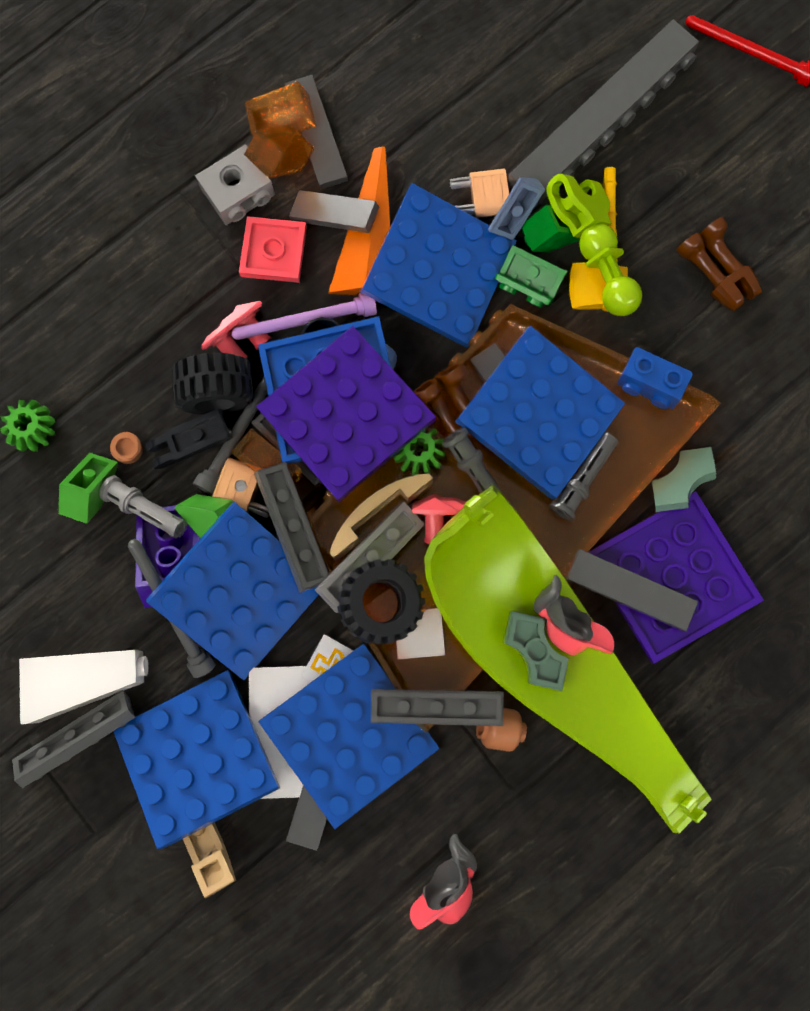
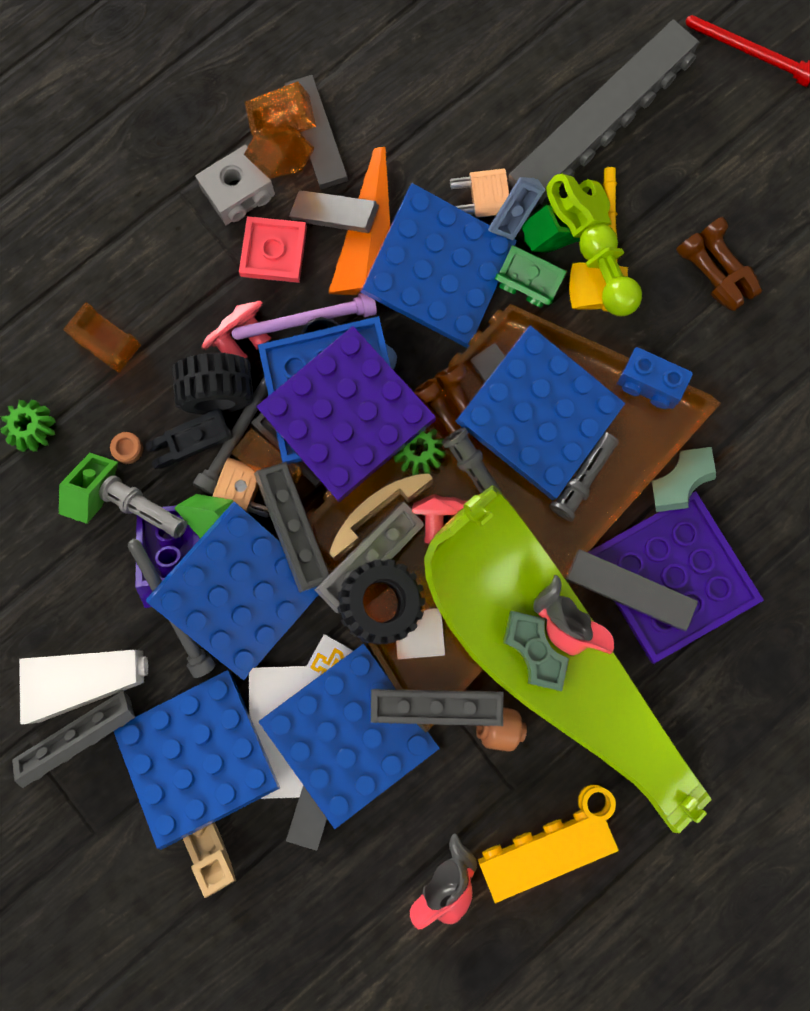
none -> clear orange panel [63,302,141,373]
none -> yellow hinge [478,784,619,903]

